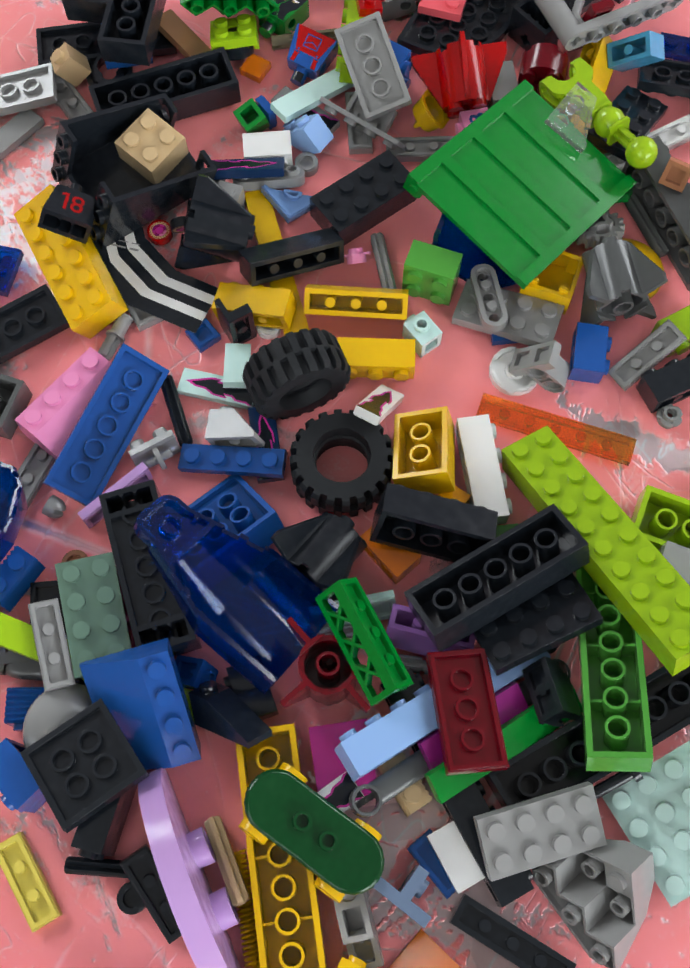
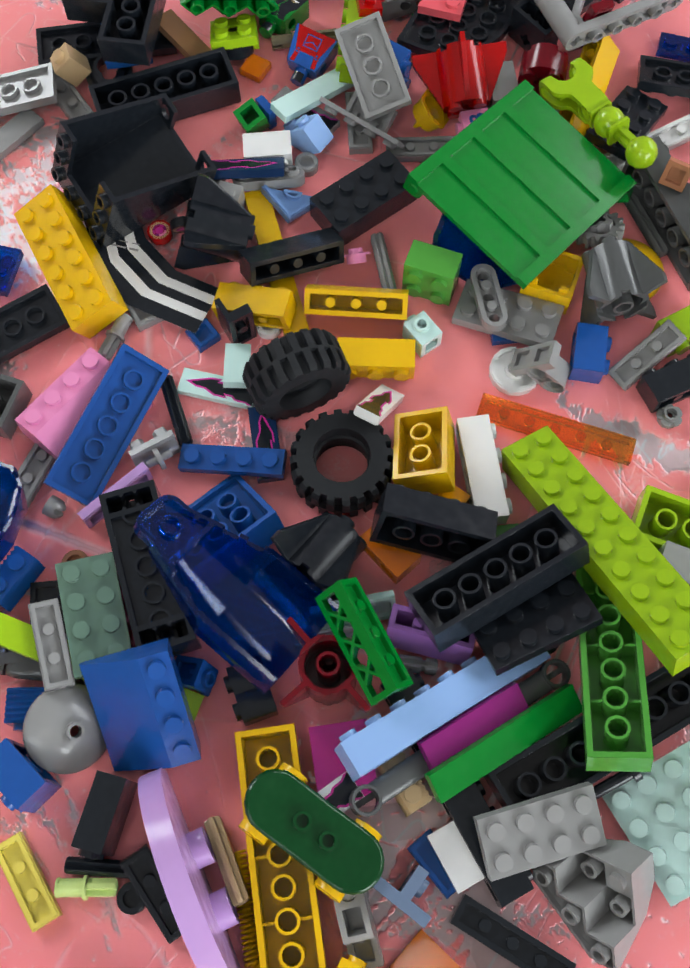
black plate [20,699,150,833] -> none
black torso [37,183,94,244] -> none
tan brick [114,108,189,185] -> none
black slope [188,680,272,749] -> none
slope [205,406,265,448] -> none
dark red tile [425,648,509,776] -> none
black hinge [522,656,583,727] -> none
clear wing [544,82,597,154] -> none
dark azure brick [607,30,665,72] -> none
none -> yellowish green axle [54,875,119,901]

